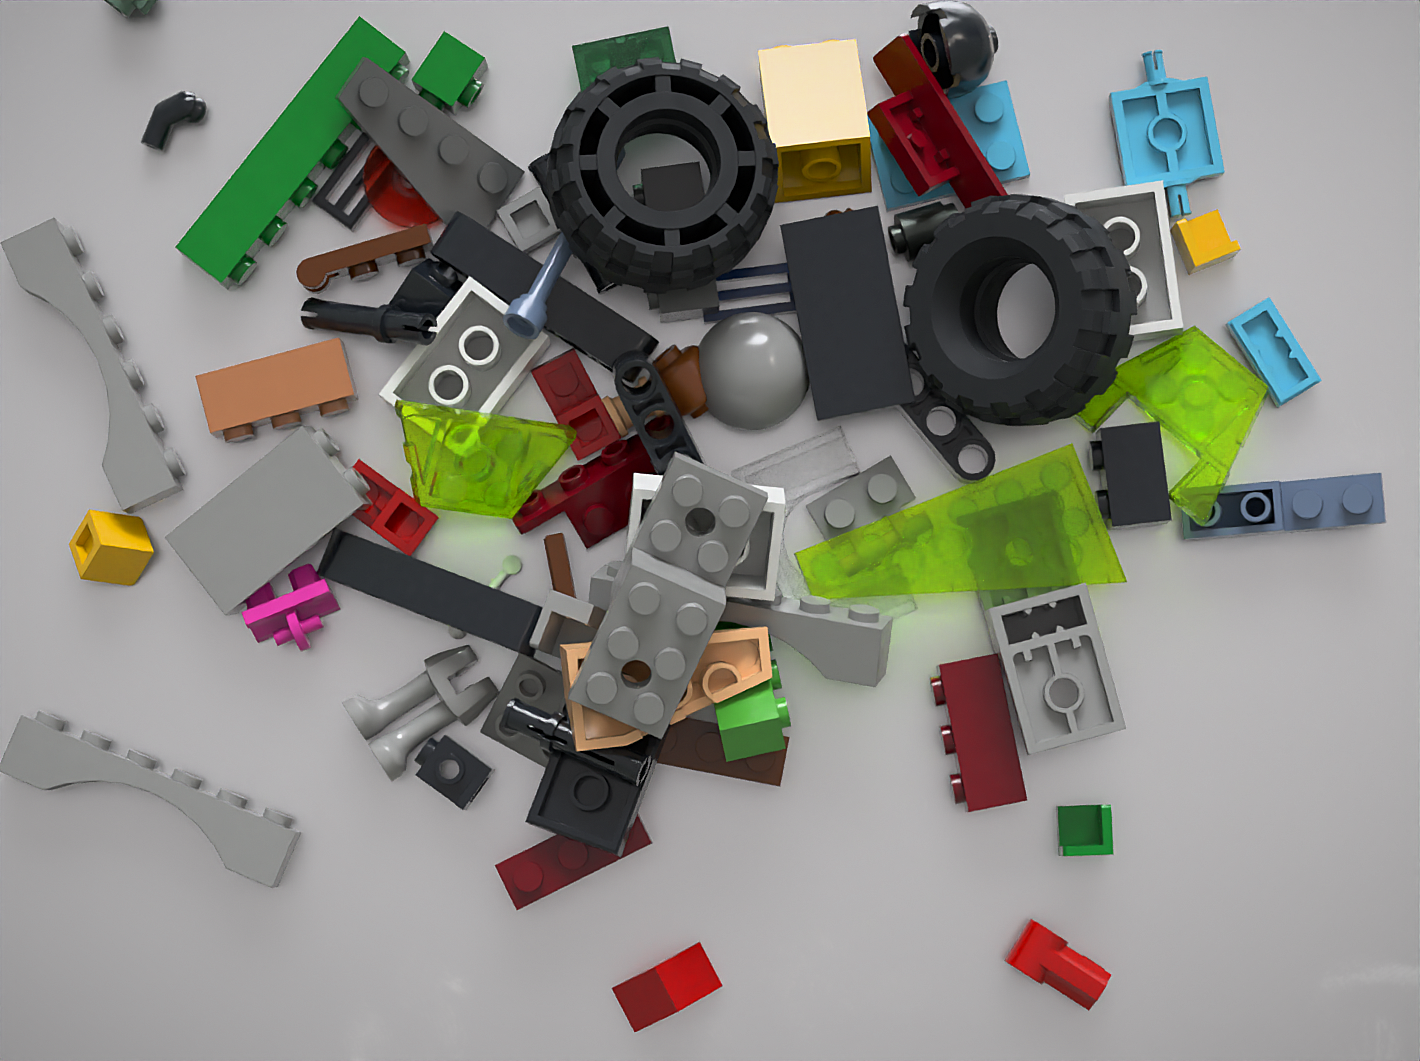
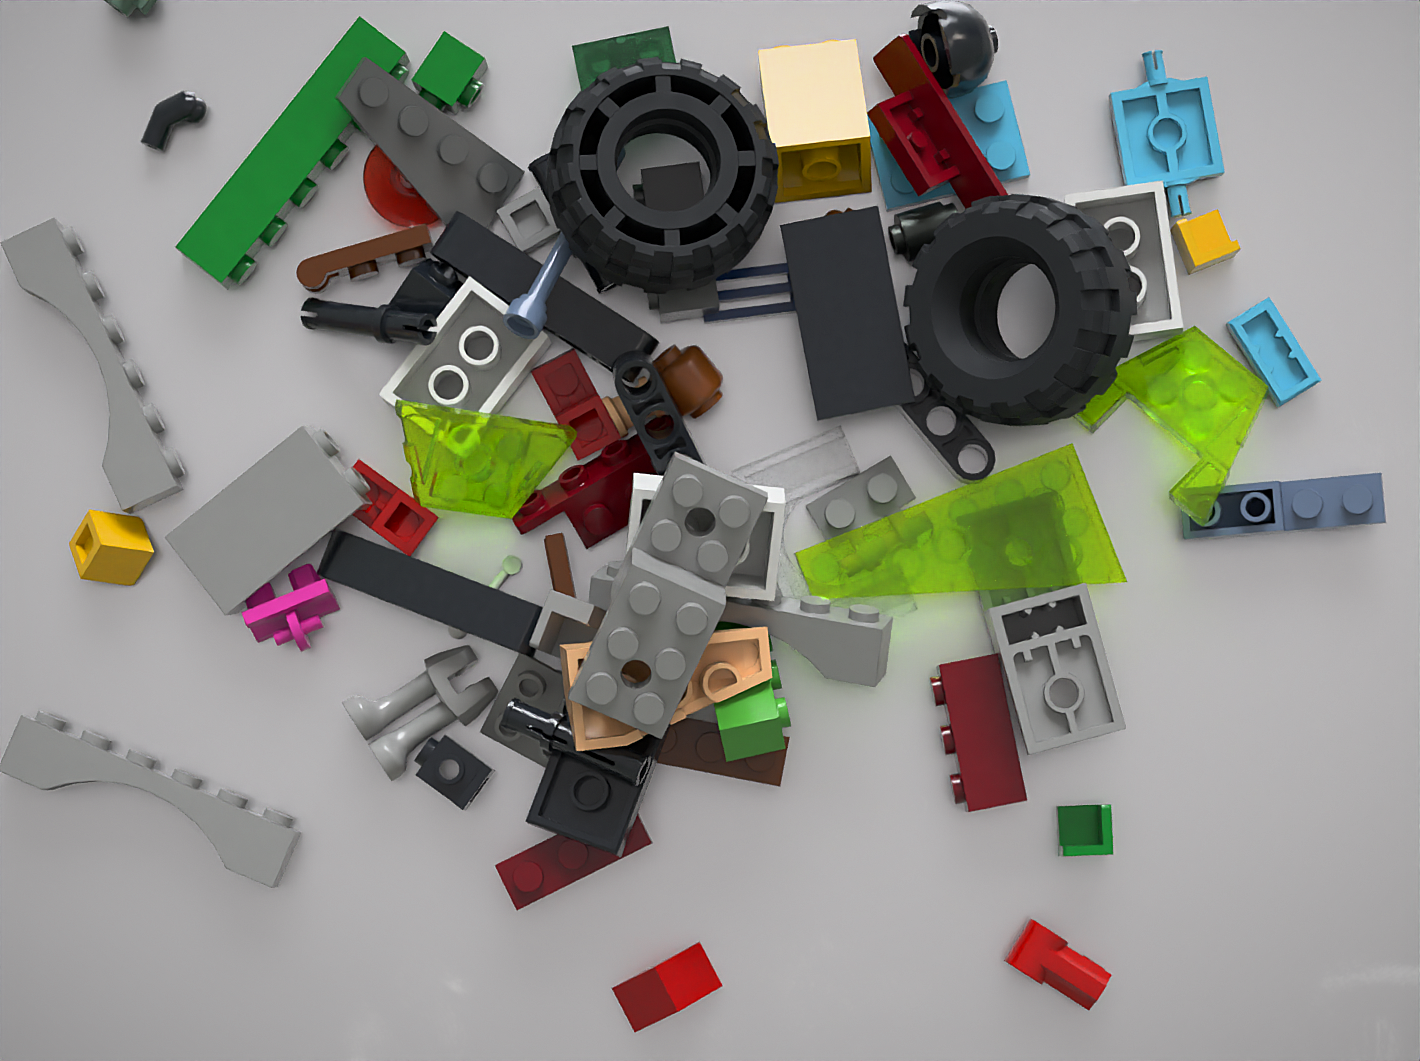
nougat brick [195,337,359,443] -> none
black tile [312,132,398,232] -> none
light grey piece [698,312,810,430] -> none
black brick [1089,421,1172,531] -> none

